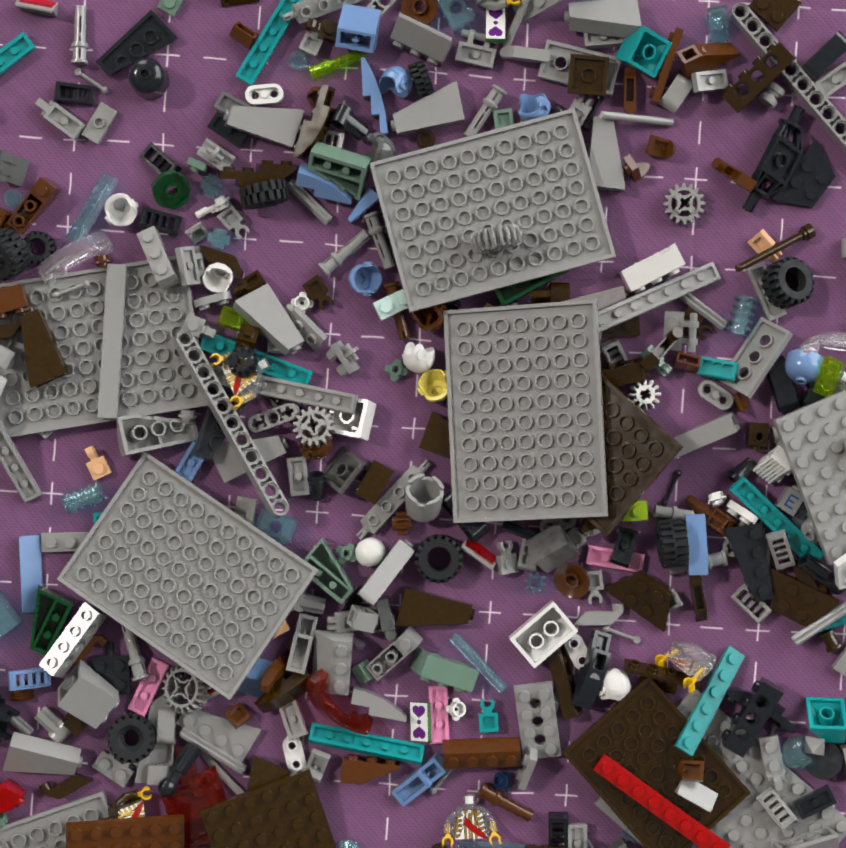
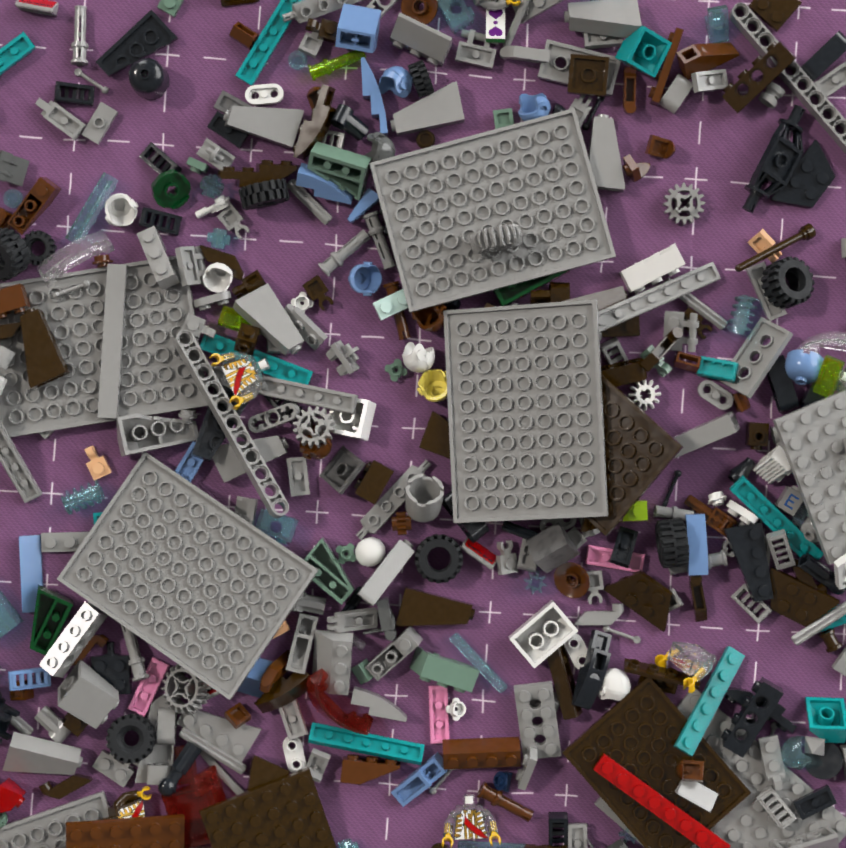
light grey slope [185,221,210,245] -> none
black gear [227,346,258,378] -> none
black cone [307,471,326,501] -> none
light grey brick [346,604,379,633] -> none
tile [410,701,431,742] -> none
light grey pin [463,84,507,137] -> none
teal plate [478,698,499,733] -> none
light grey bar [600,111,674,126] -> none
reddish brown piece [712,158,757,192] -> none

